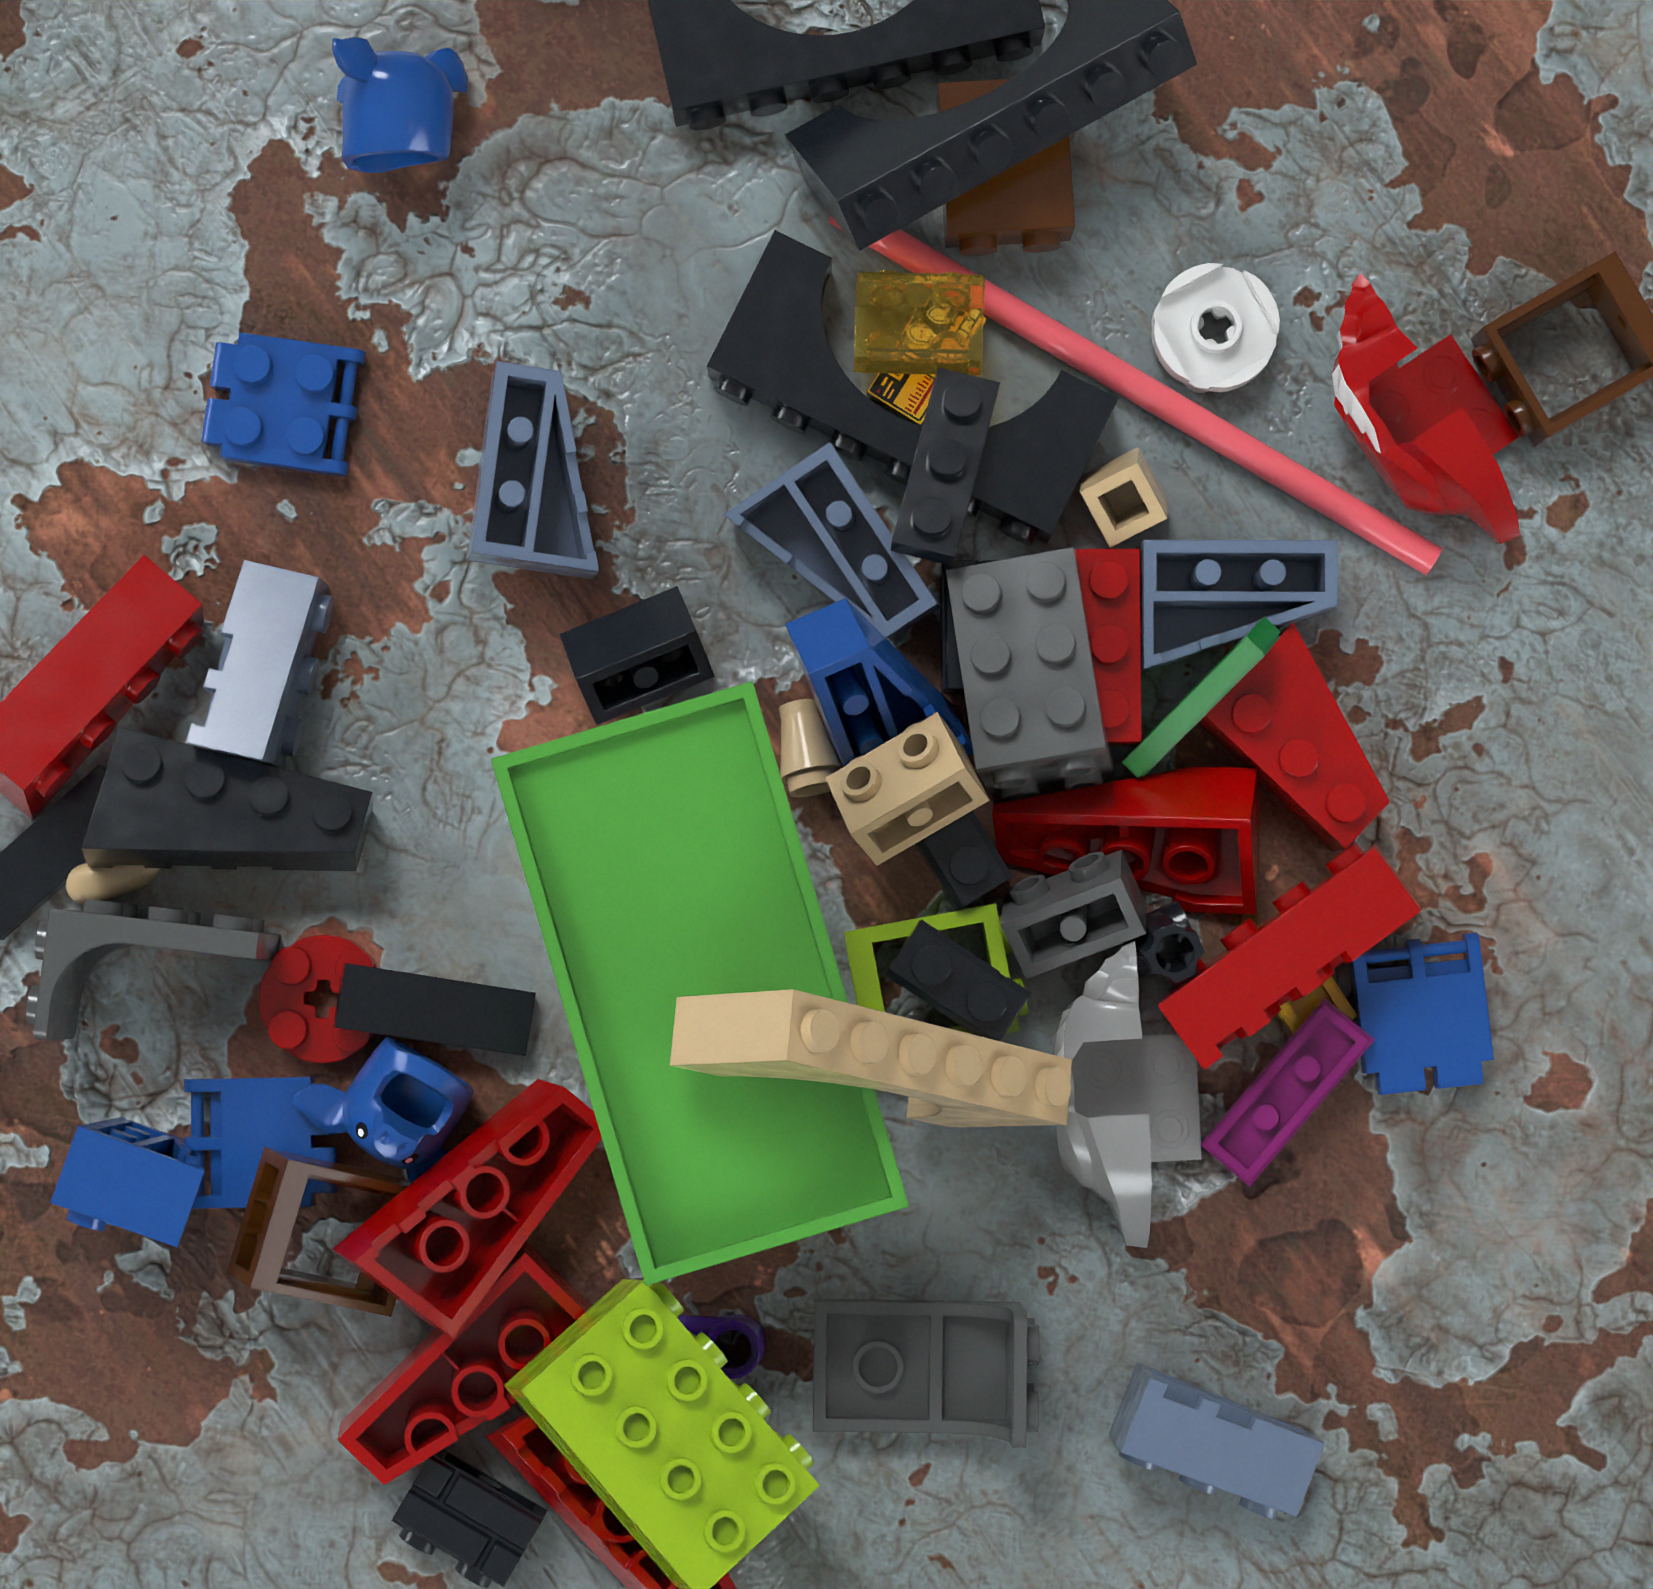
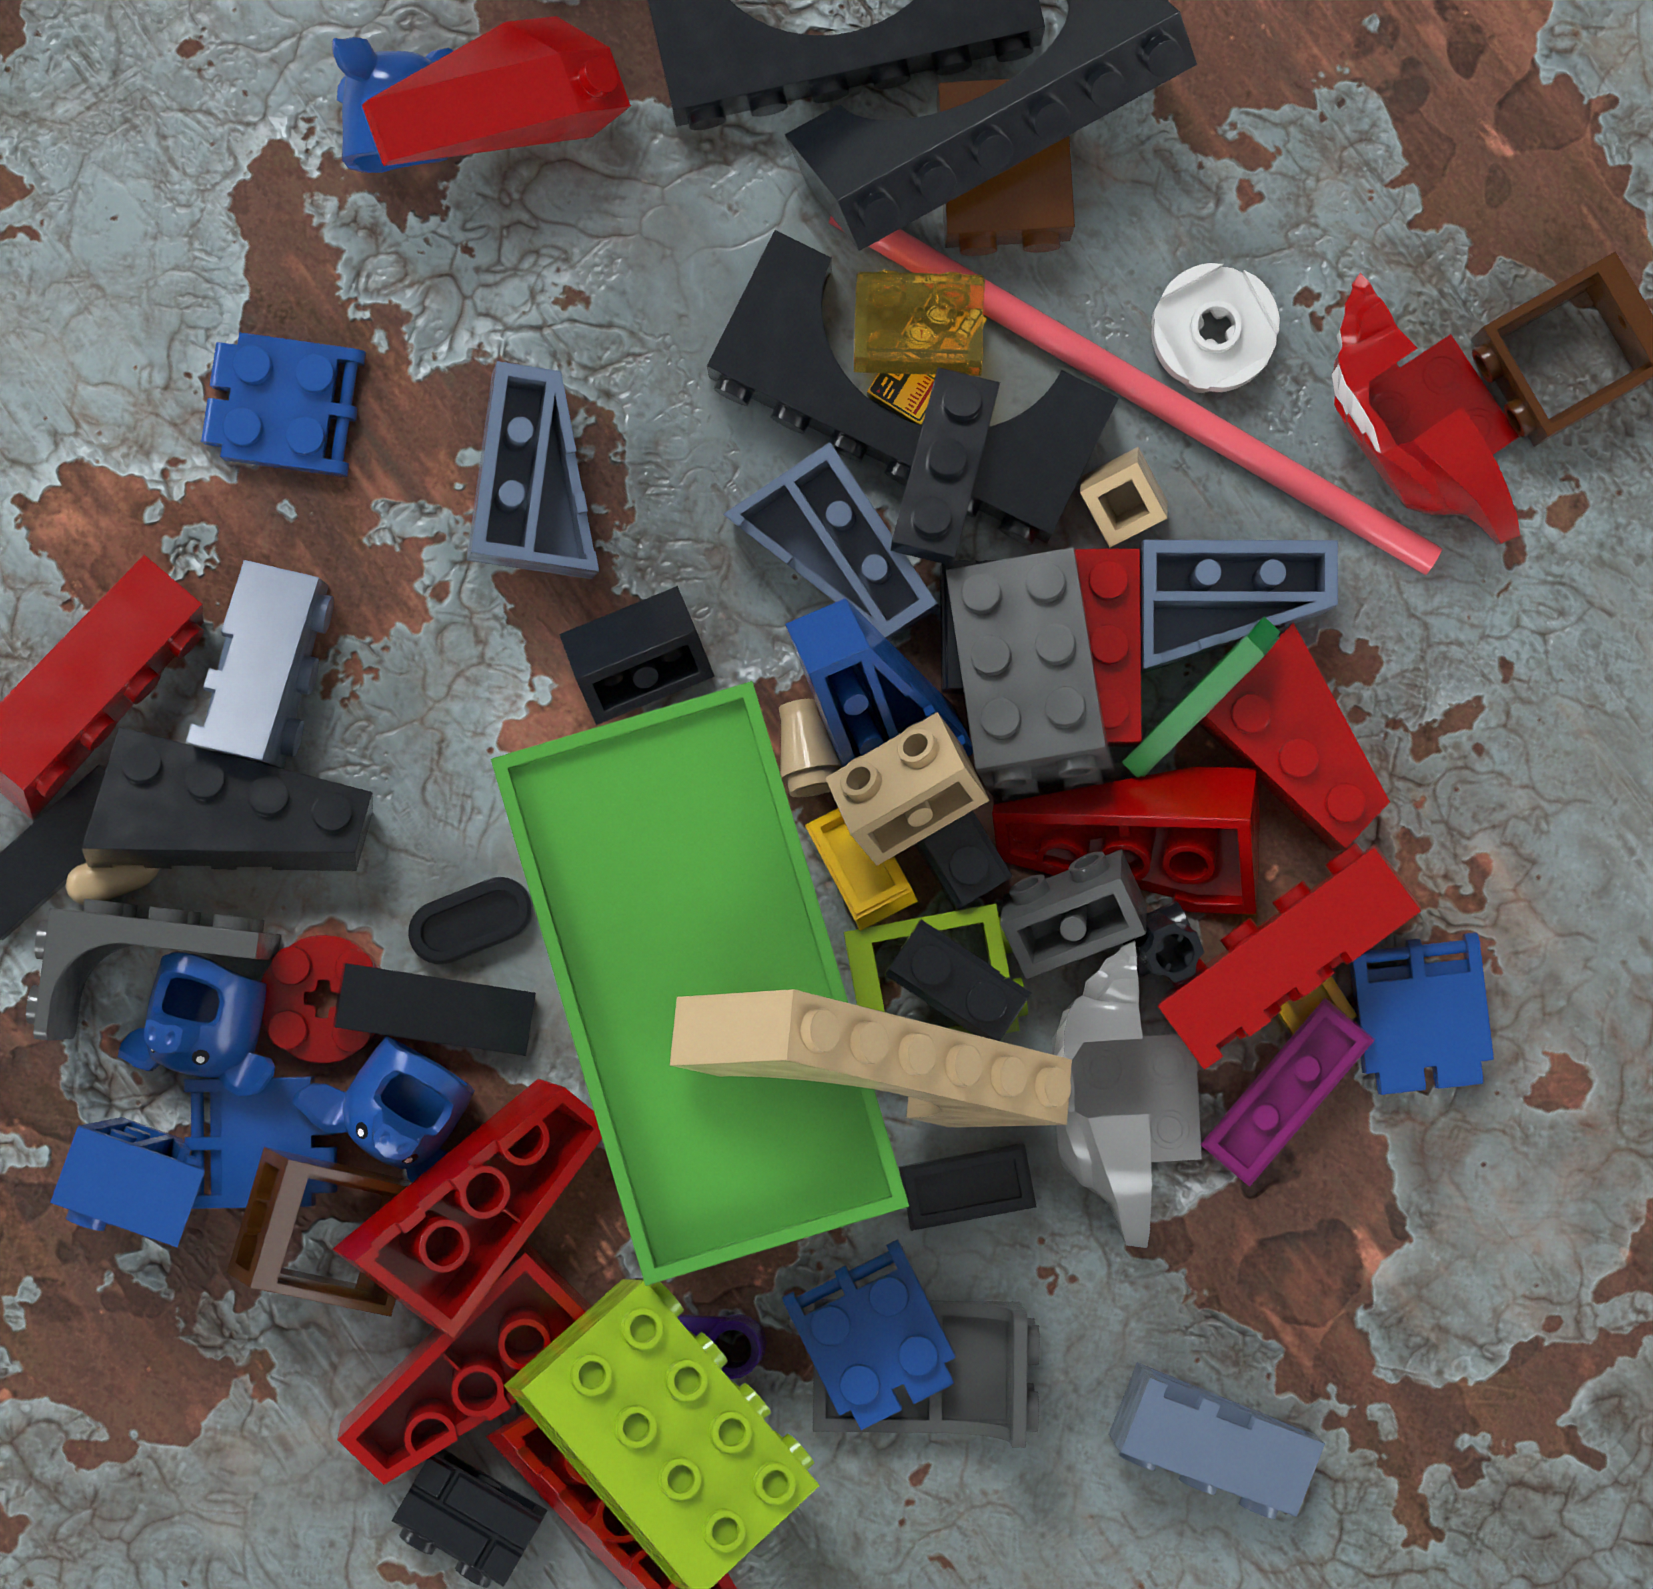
none -> blue piece [117,952,275,1097]
none -> red wedge [362,16,631,166]
none -> black tile [408,877,534,964]
none -> blue plate [782,1239,956,1430]
none -> yellow tile [805,808,918,931]
none -> black tile [898,1143,1037,1231]

